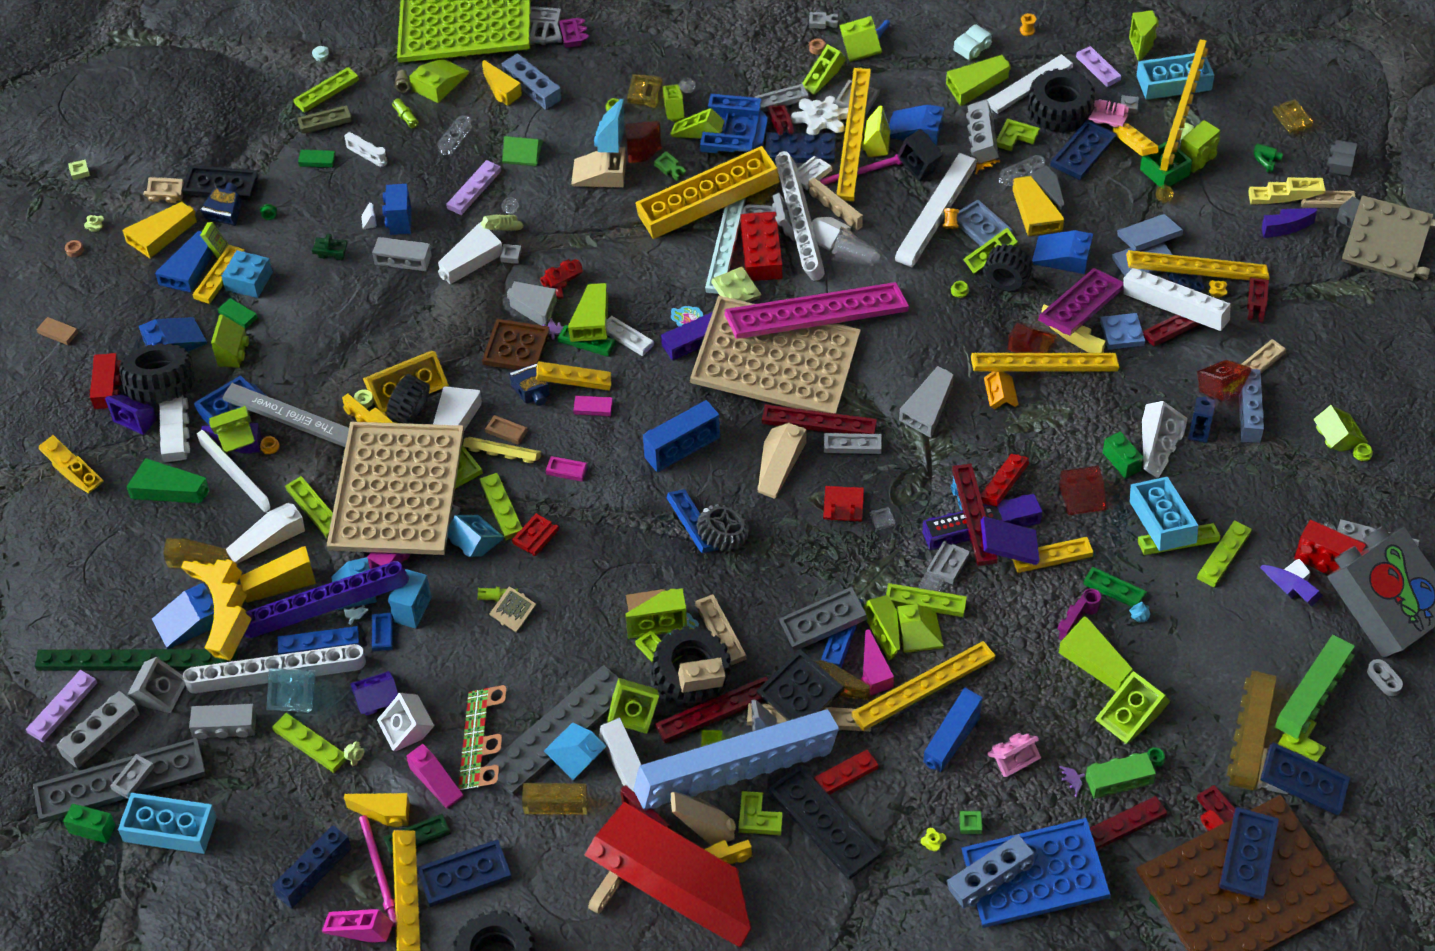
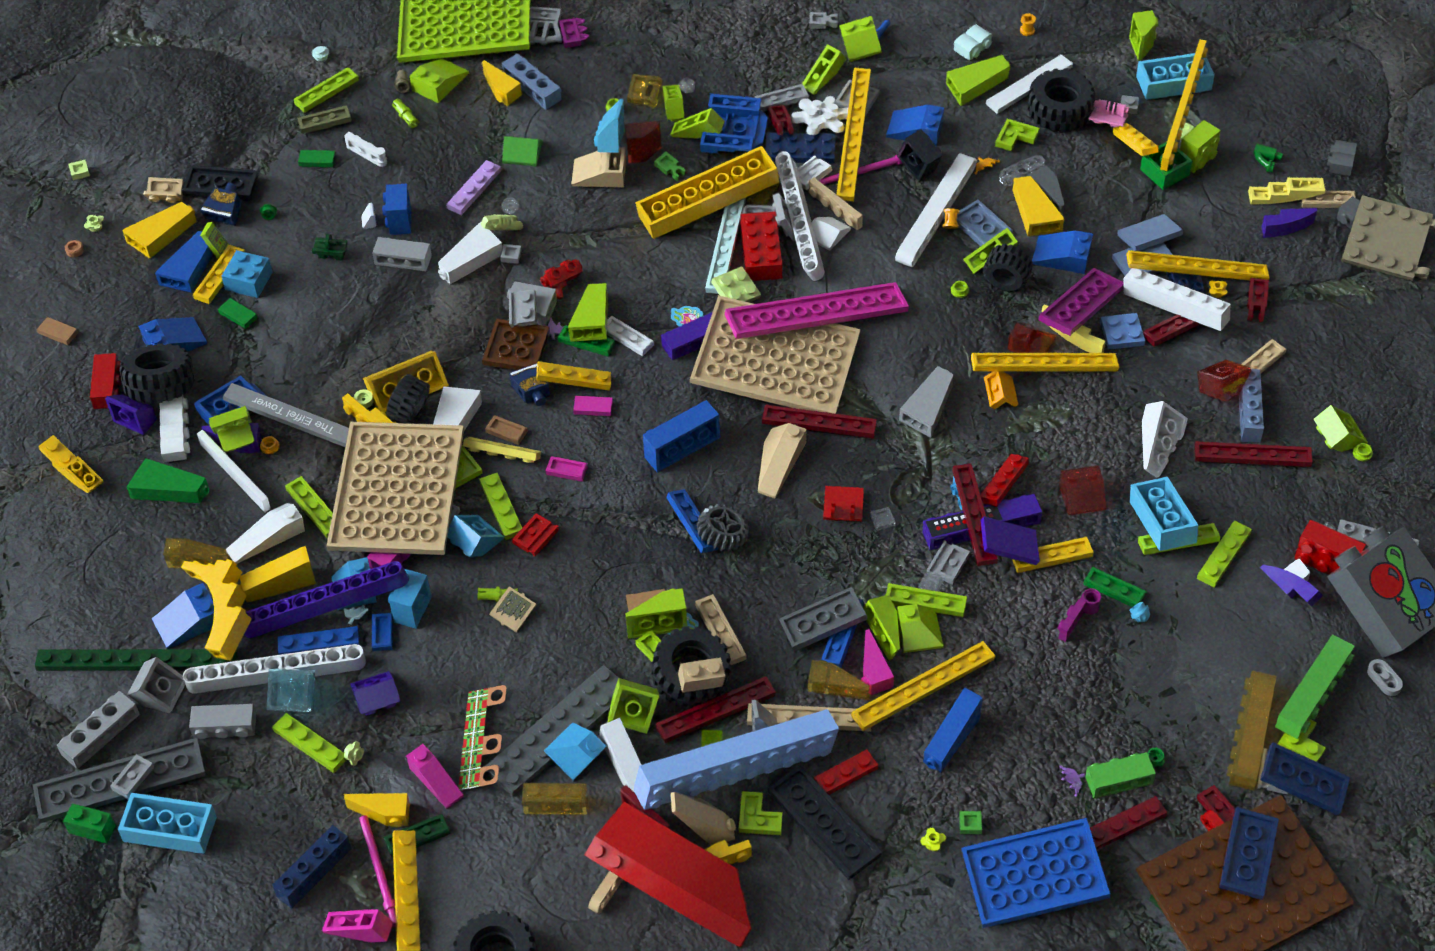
lavender plate [26,670,97,742] -> none
lime slope [211,315,249,368] -> none
white slope [377,693,434,751] -> none
dark blue plate [417,839,512,907] -> none
clear beam [438,115,472,155] -> none
black plate [757,649,844,721] -> none
nougat tile [809,39,826,55] -> none
light grey plate [824,433,881,454] -> none
clear cone [829,227,881,266] -> none
neon yellow slope [862,106,891,157] -> none
sand blue brick [947,834,1035,909] -> none
light grey brick [966,99,999,164] -> none
bright pink bracket [987,733,1041,777] -> none
dark blue plate [1050,120,1117,180] -> none
lime slope [1059,616,1132,692] -> none
lavender plate [1076,46,1121,87] -> none
lime slope [1095,671,1170,744] -> none
green brick [1103,431,1143,479] -> none
clear yellow plate [1156,185,1173,203] -> none
dark blue torso [1188,397,1216,443] -> none
clear yellow plate [1273,99,1313,134] -> none
none -> light grey plate [509,289,537,328]
none -> dark red plate [1194,441,1313,467]

